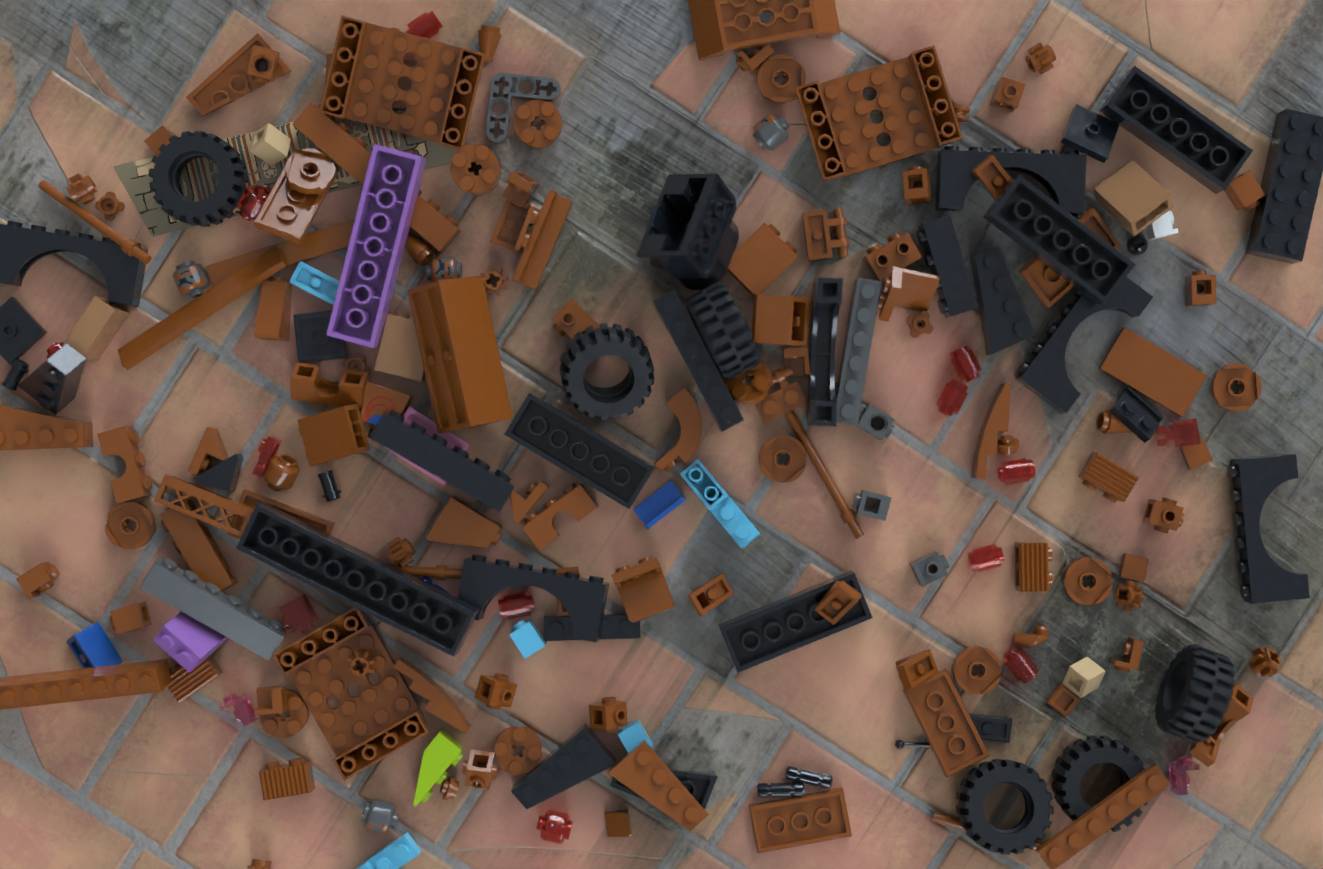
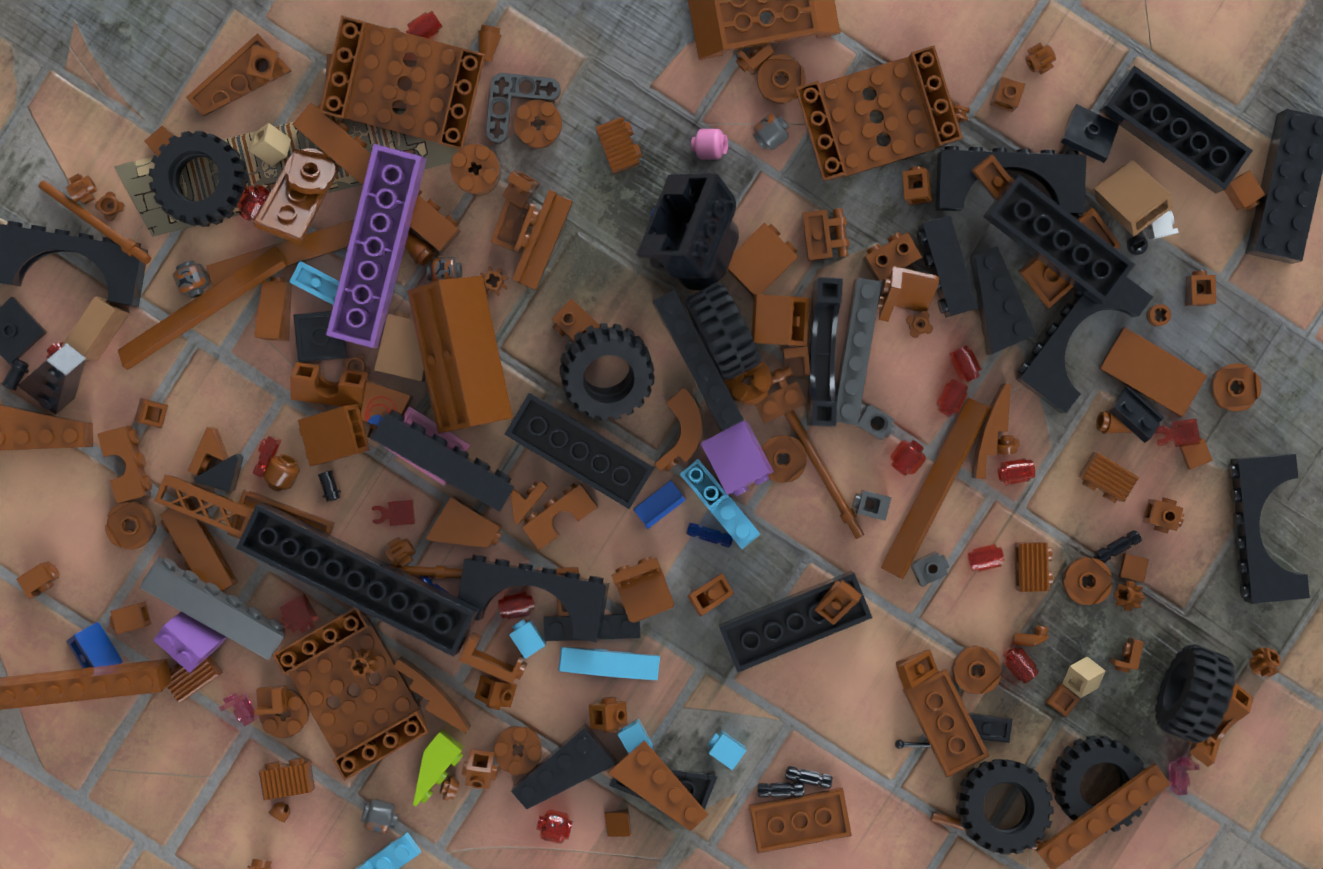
none -> dark orange slope [135,398,168,428]
none -> dark orange hinge [268,802,290,823]
none -> clear red plate [372,500,415,526]
none -> dark orange panel [459,633,528,684]
none -> medium azure slope [558,647,660,680]
none -> dark orange brick [595,117,642,175]
none -> clear blue axle [686,523,733,547]
none -> bright pink head [691,129,728,160]
none -> medium lavender brick [701,421,774,496]
none -> medium azure brick [707,730,746,770]
none -> dark orange tile [881,398,991,579]
none -> clear red head [890,439,926,476]
none -> black axle [1096,530,1142,563]
none -> dark orange bush [1146,304,1171,326]

